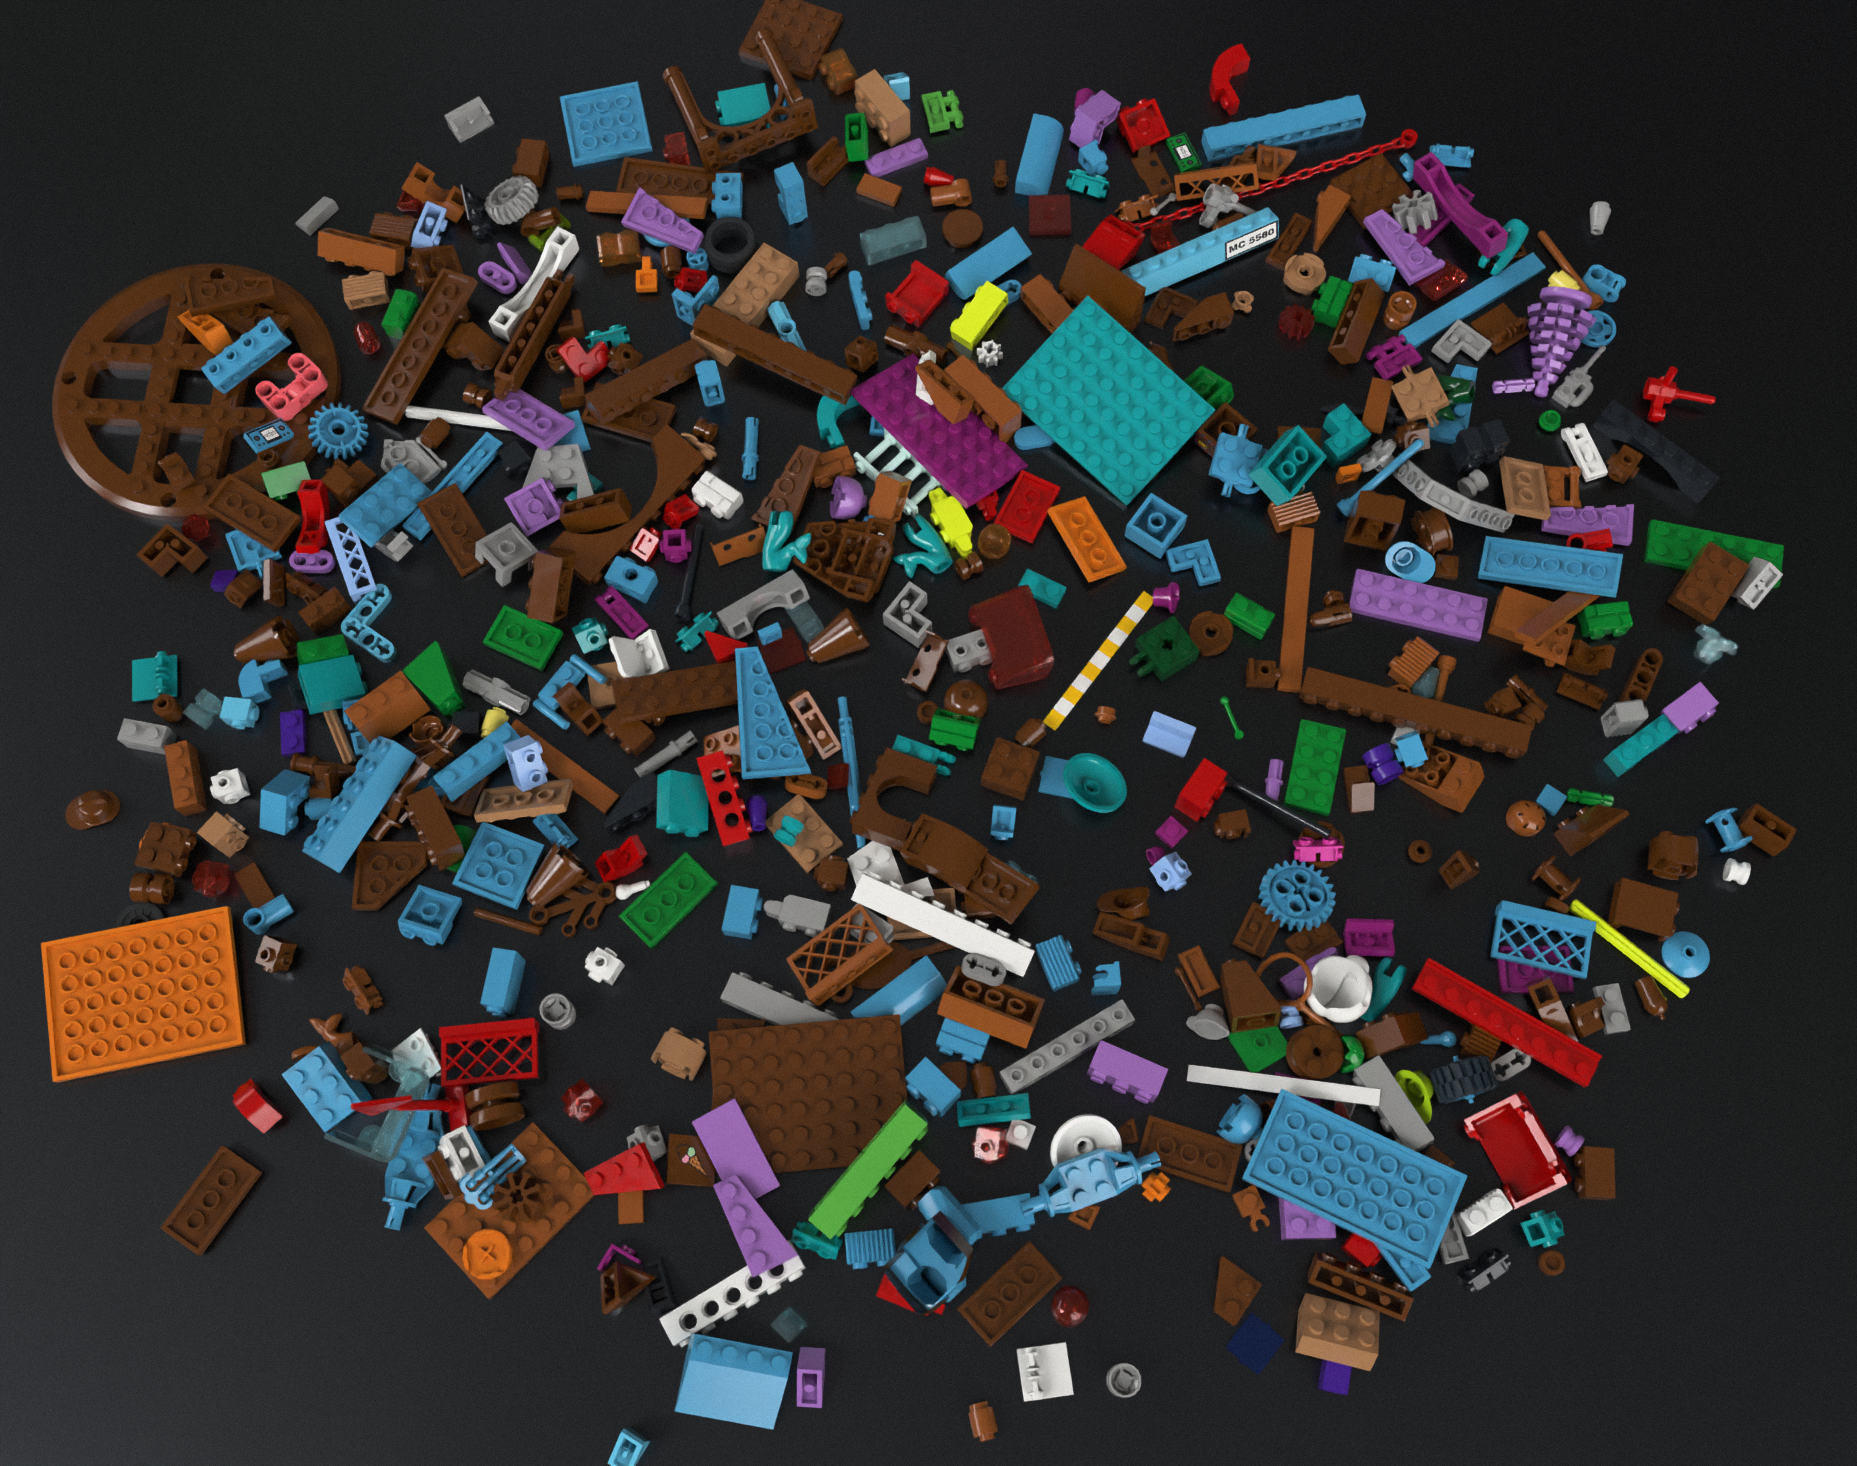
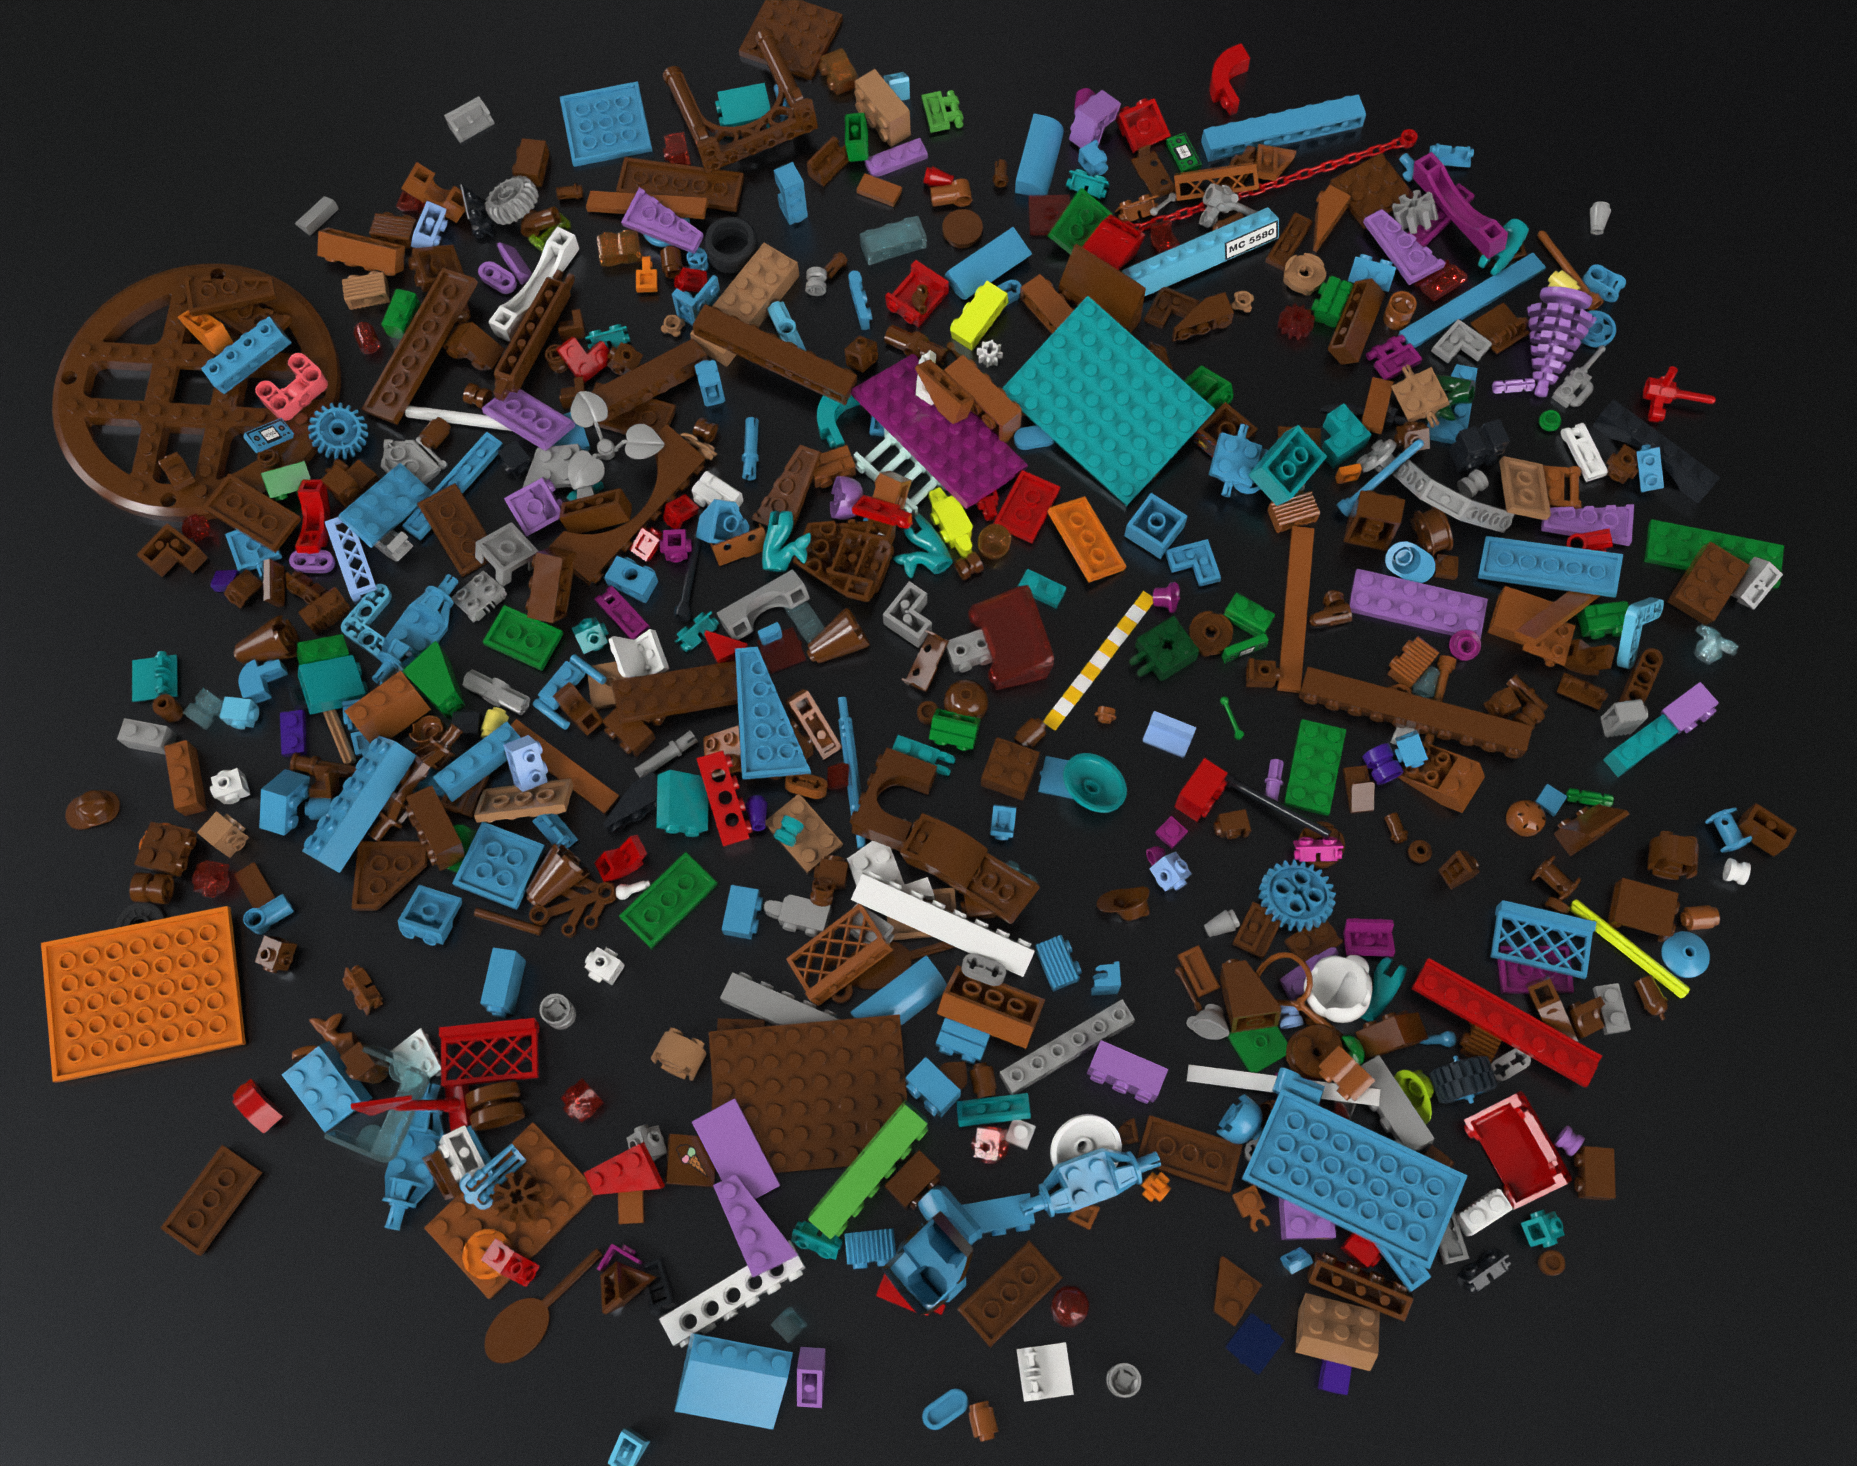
dark azure brick [712,173,743,221] -> none
reddish brown slope [1092,912,1171,961] -> none
none -> dark azure plate [372,574,459,685]
none -> light grey hinge [451,571,507,623]
none -> red bracket [481,1238,540,1287]
none -> reddish brown piece [484,1248,603,1363]
none -> light grey plant [568,391,664,490]
none -> medium nougat plate [661,315,685,337]
none -> dark azure slope [696,499,750,545]
none -> reddish brown wheel [810,878,835,907]
none -> red hinge [852,495,913,529]
none -> reddish brown arm [912,284,929,315]
none -> dark azure tile [922,1389,968,1430]
none -> green plate [1047,187,1113,255]
none -> light grey cone [1204,909,1240,937]
none -> green tile [1222,634,1269,663]
none -> dark azure piece [1272,1068,1325,1105]
none -> dark azure tile [1280,1247,1313,1274]
none -> dark orange brick [1318,1045,1375,1101]
none -> reddish brown pin [1384,813,1408,844]
none -> magenta piece [1449,630,1481,660]
none -> medium azure beam [1617,597,1664,669]
none -> dark azure hinge [1636,444,1664,492]
none -> dark orange brick [1680,905,1720,931]

